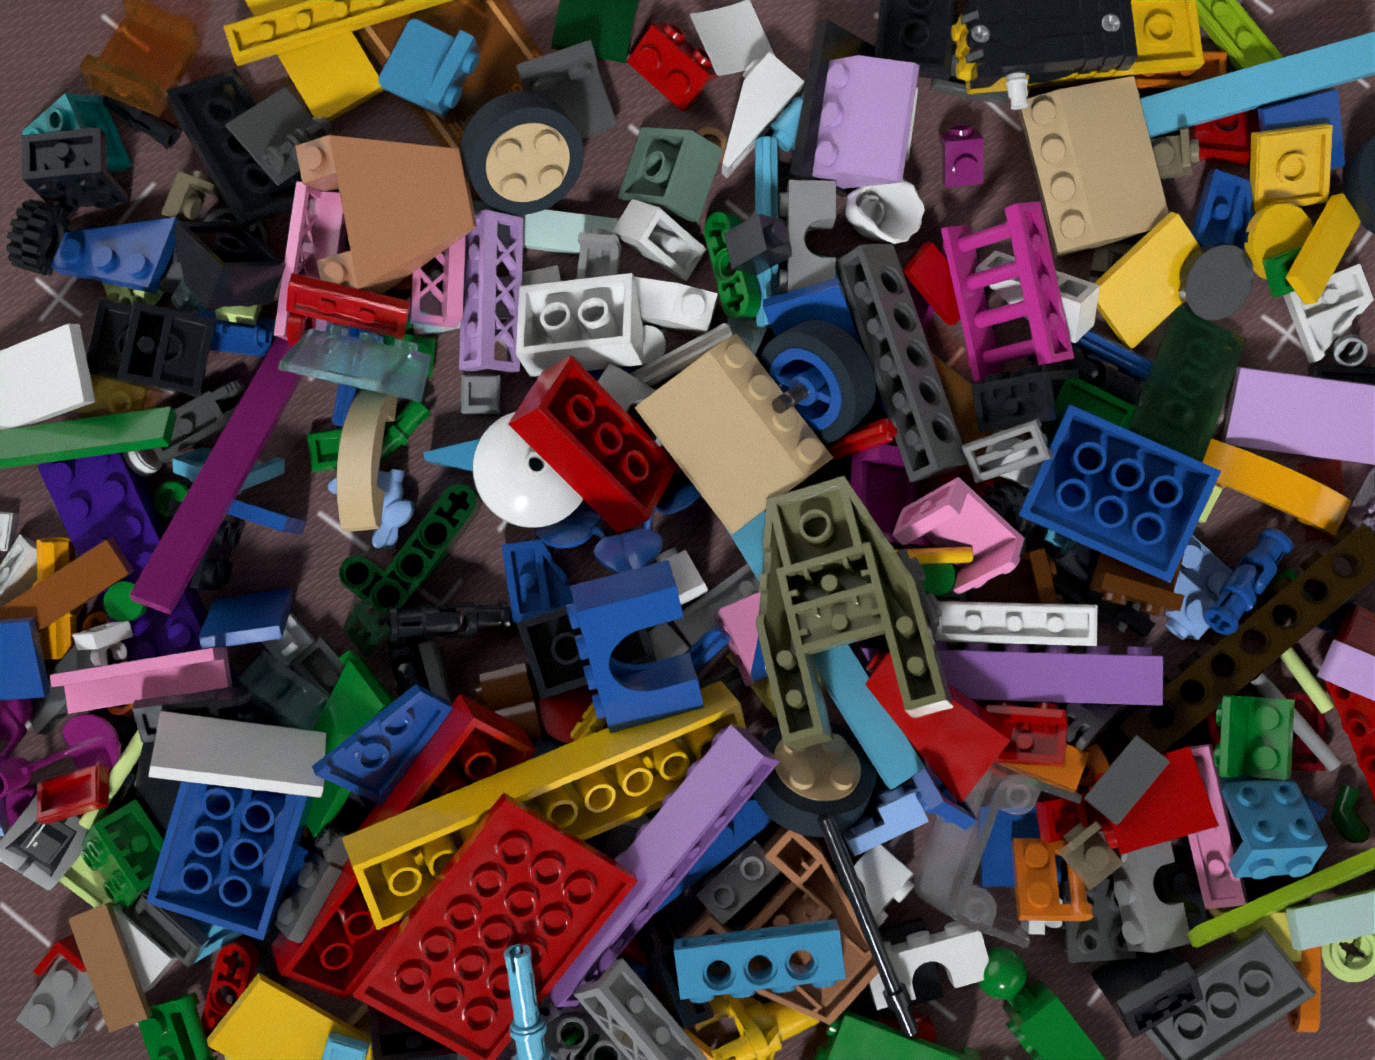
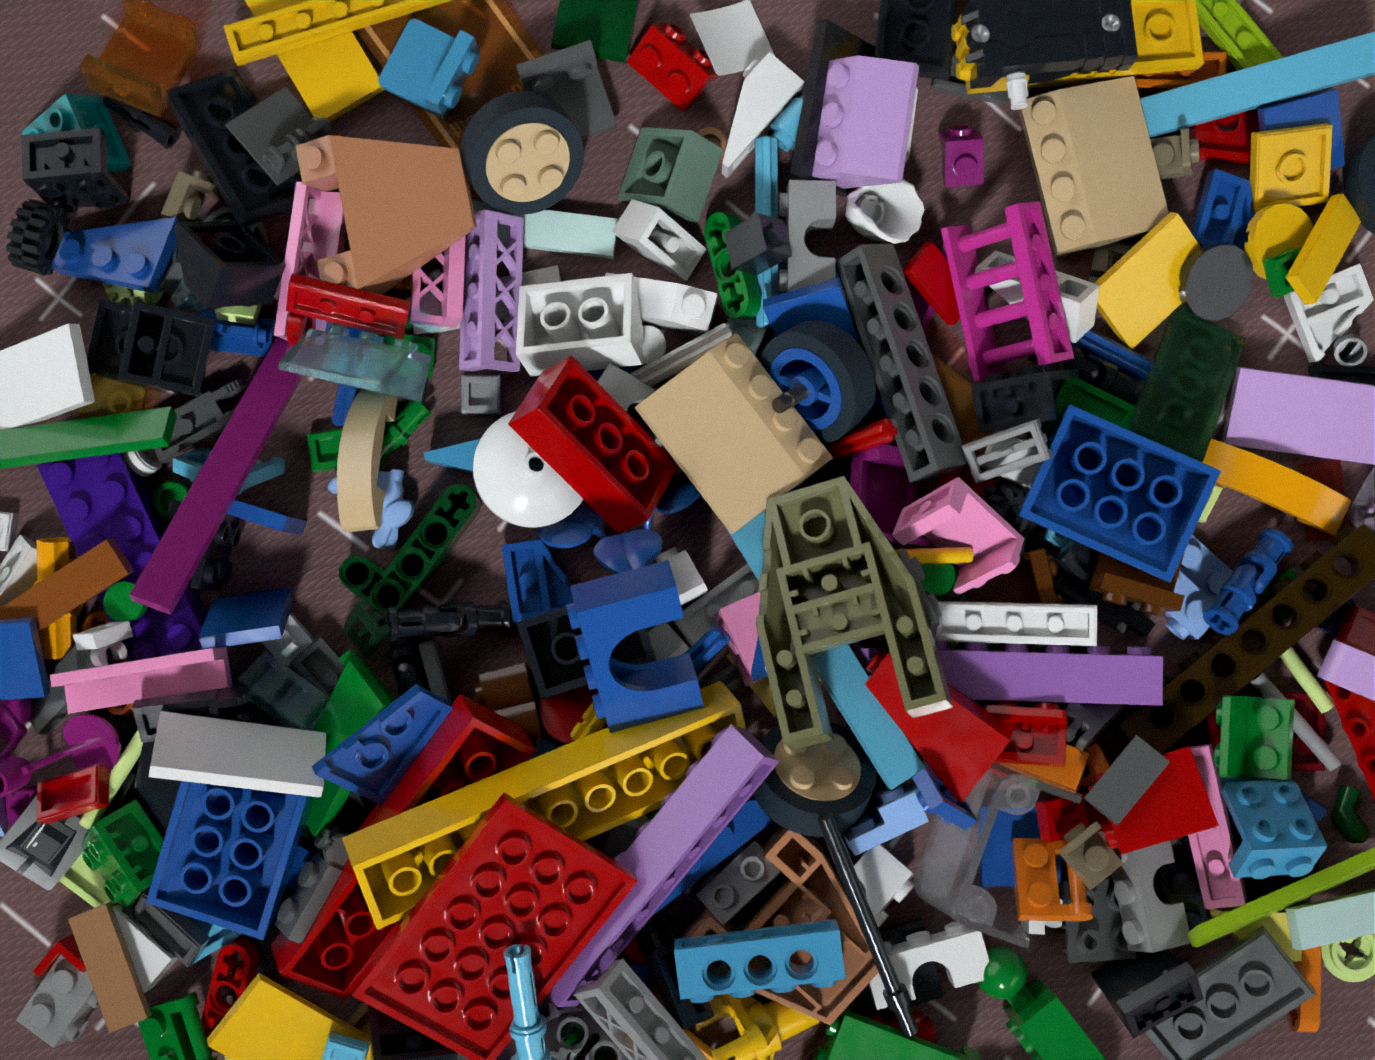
light grey bracket [576,228,621,279] -> none

